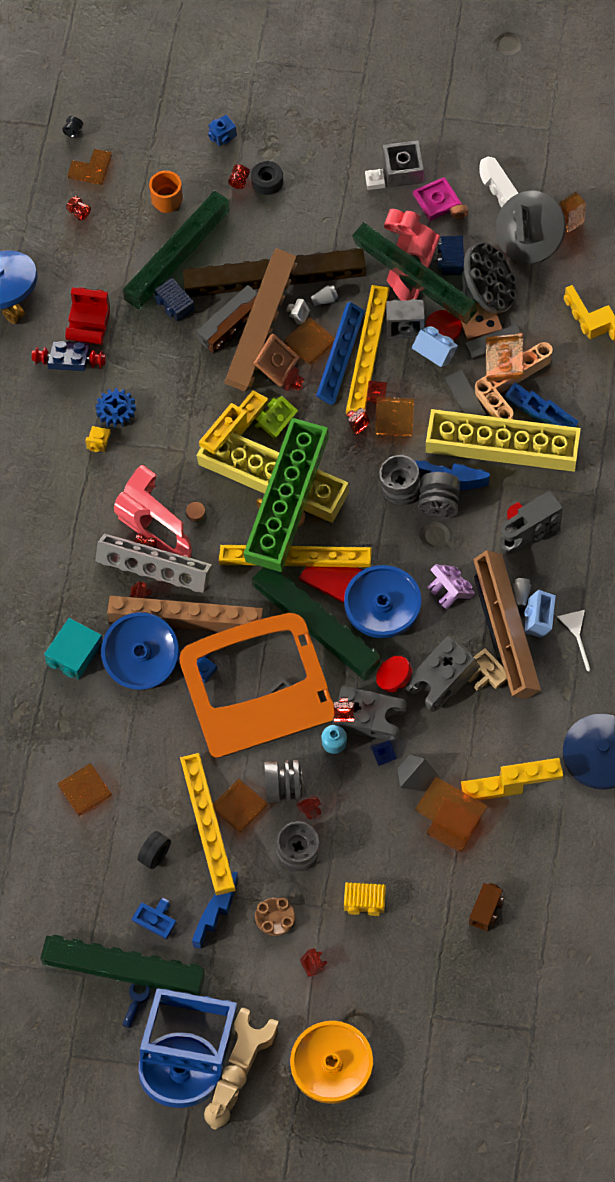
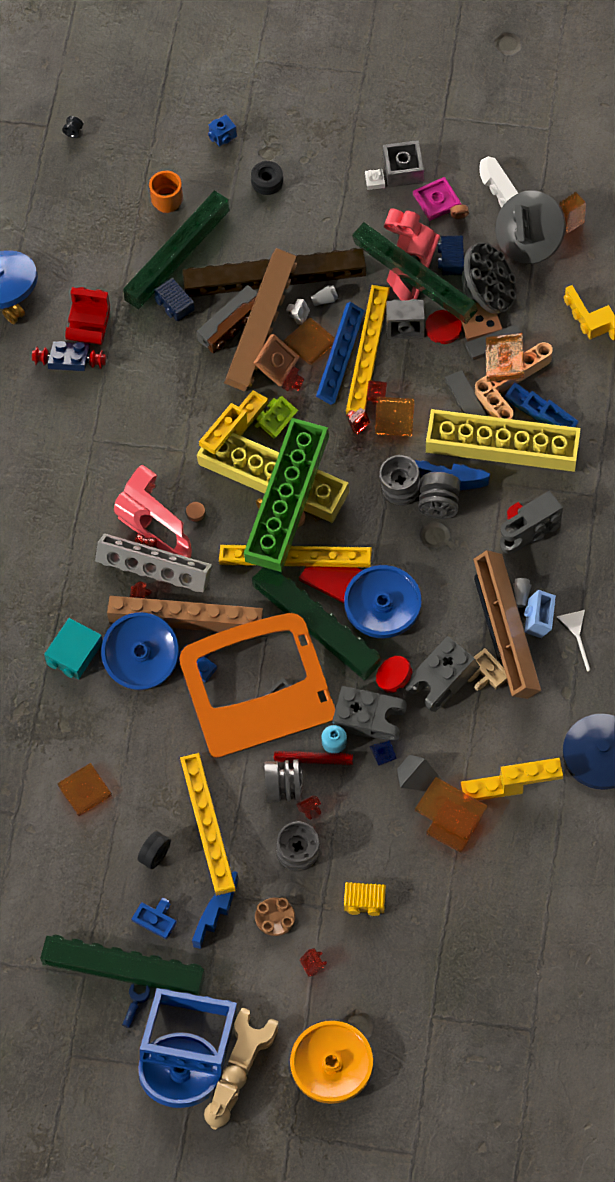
clear red wheel [66,196,91,221] -> none
clear orange tile [67,149,112,185] -> none
yellow bracket [85,426,111,452] -> none
blue gear [95,388,136,427] -> none
clear orange tile [213,778,267,833] -> none
clear red wheel [228,164,250,189] -> none
clear red tile [334,697,354,721] -> none
light blue brick [412,326,458,367] -> none
lavender plate [428,564,475,609] -> none
reddish brown brick [469,883,505,932] -> none
none -> red axle [274,750,353,765]

